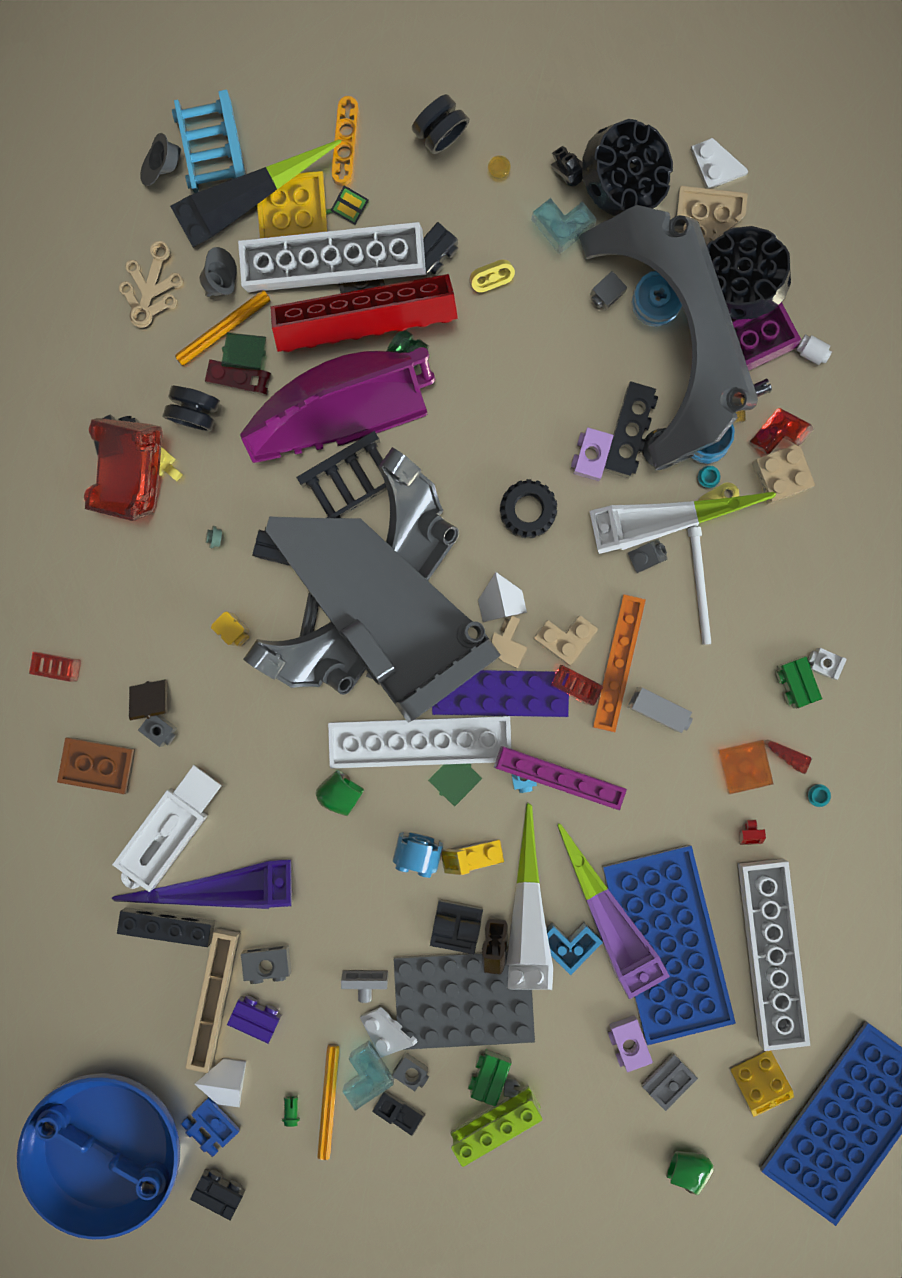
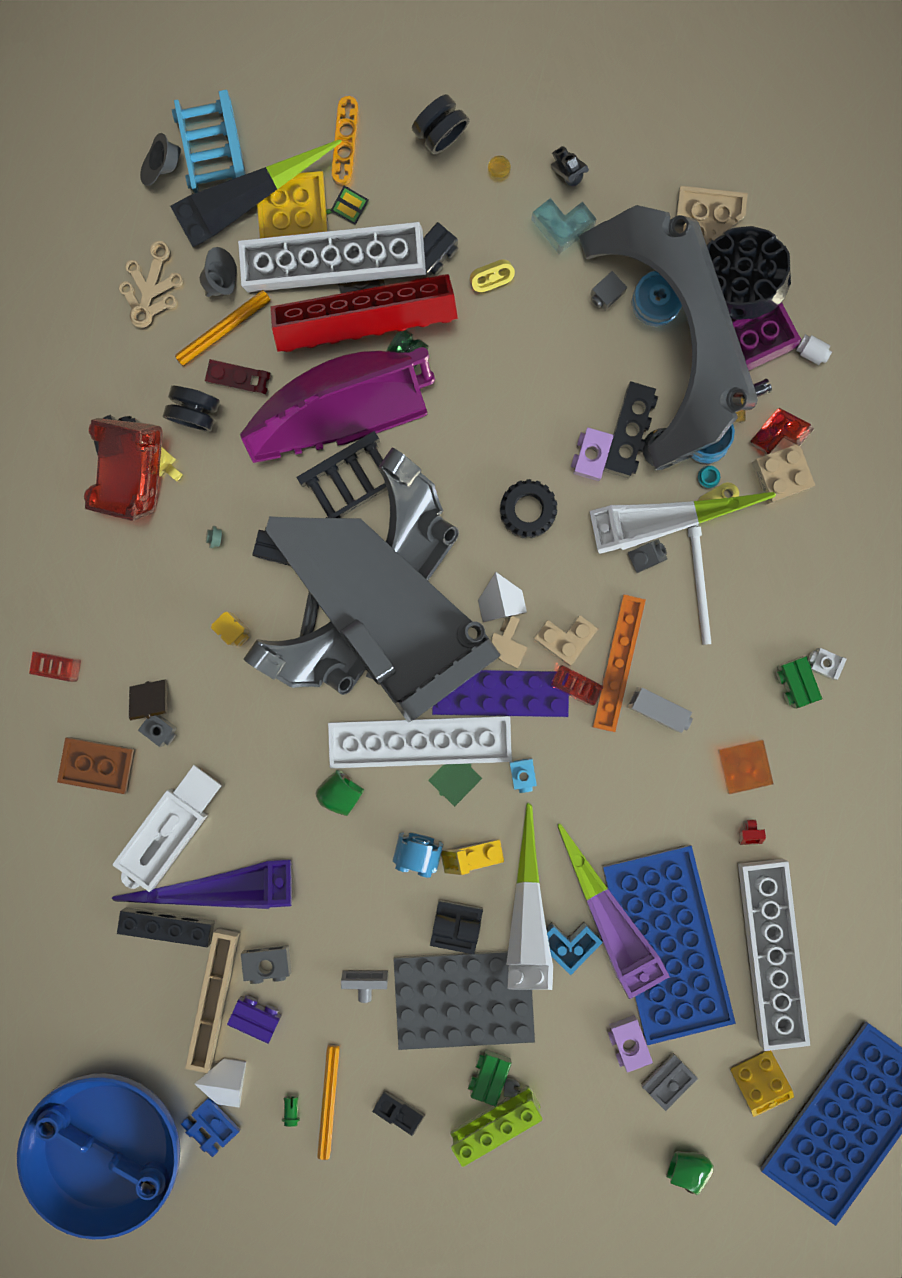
black brick [190,1169,245,1221] -> none
clear green piece [221,333,266,370] -> none
clear light blue brick [342,1041,394,1111] -> none
white wing [360,1007,418,1058] -> none
dark grey brick [392,1052,429,1091] -> none
dark brown brick [482,919,508,975] -> none
magenta tile [494,746,627,811] -> none
black brick [582,119,673,216] -> none
white wing [691,138,748,189] -> none
clear red slope [764,740,812,774] -> none
teal plate [808,784,831,807] -> none

